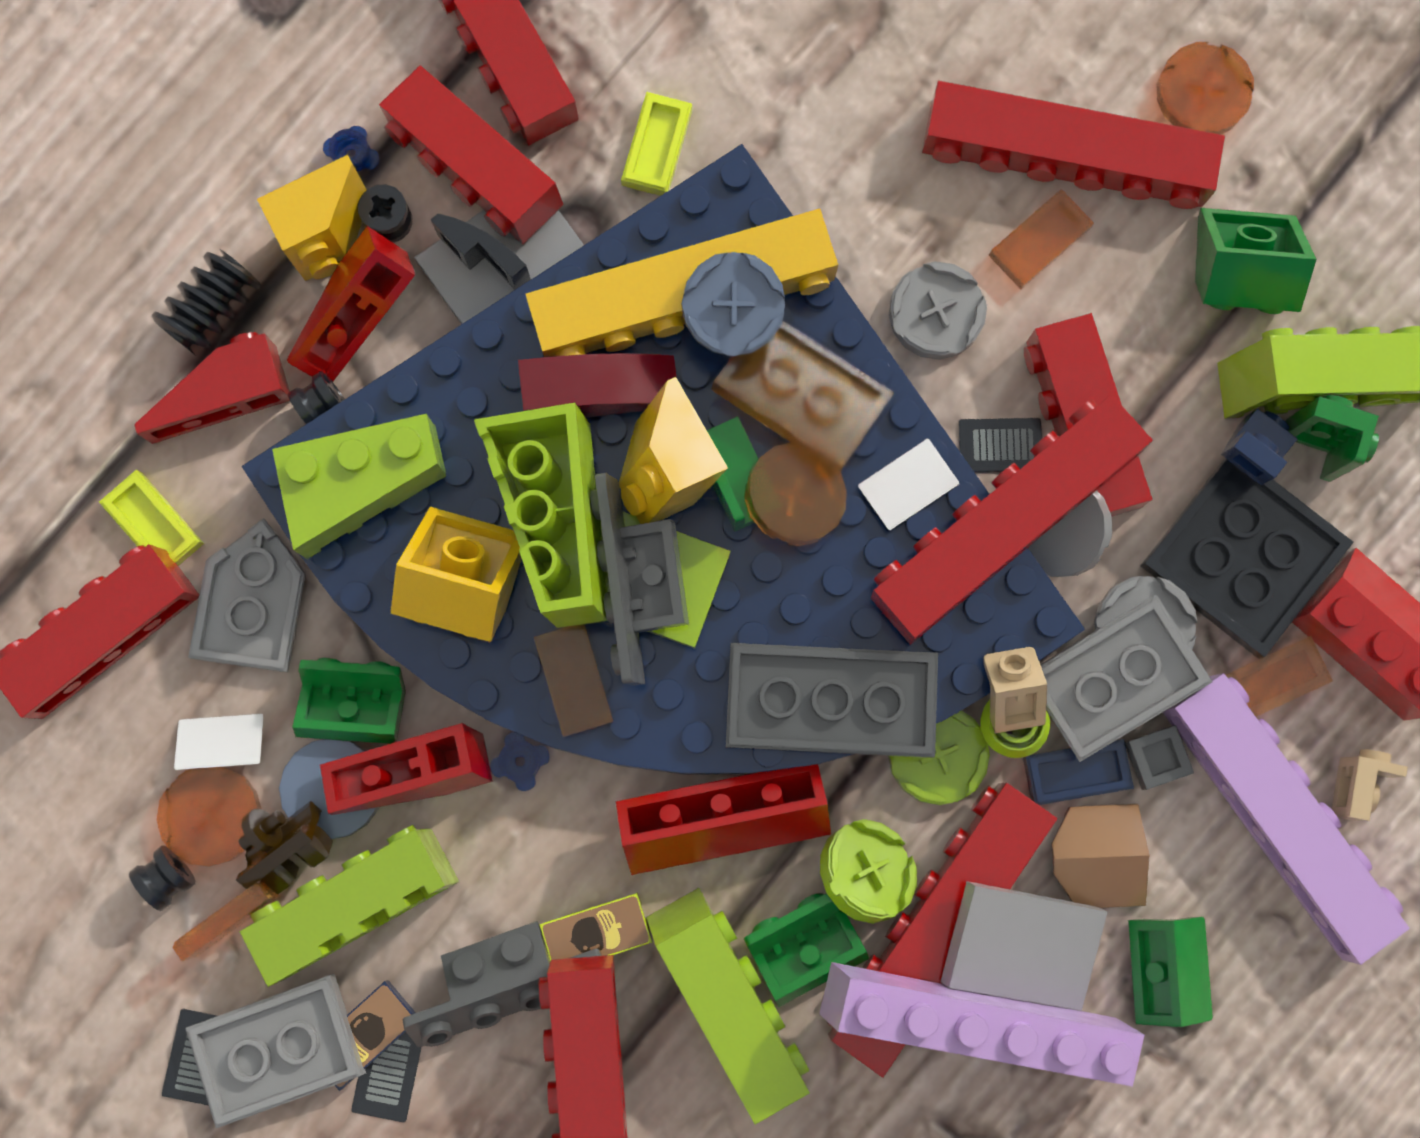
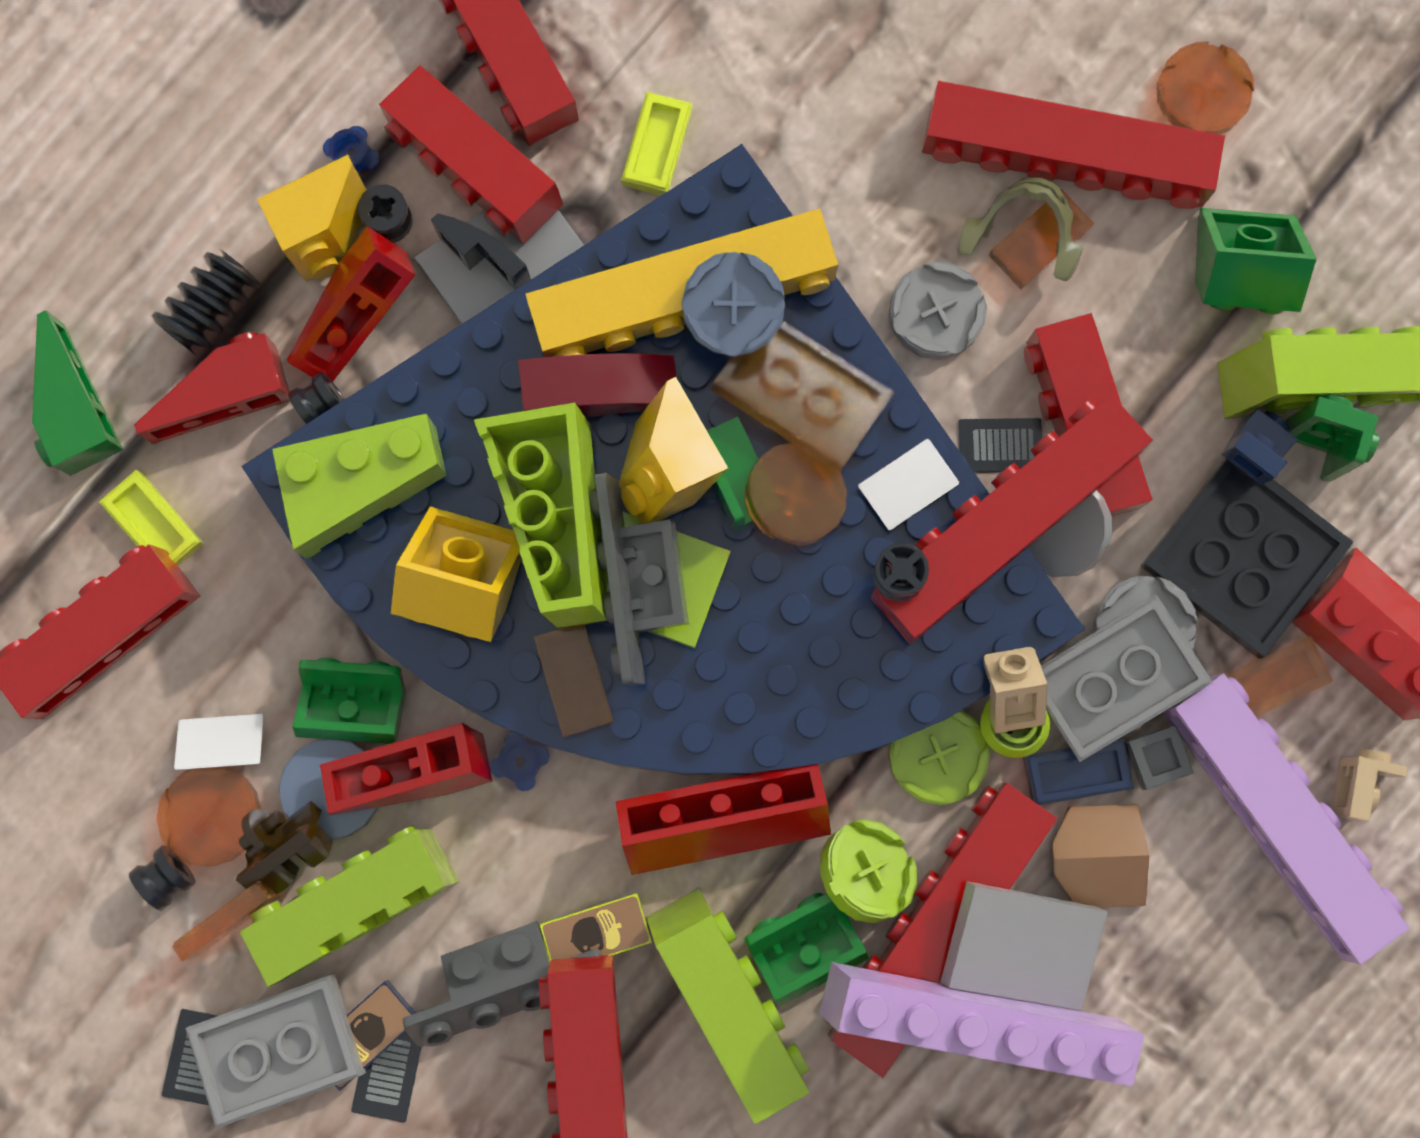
light grey tile [188,518,305,672] -> none
dark grey tile [725,643,938,758] -> none
green panel [1128,917,1213,1027] -> none
none -> green slope [32,310,124,476]
none -> black wheel [872,543,929,602]
none -> olive helmet [958,177,1083,281]

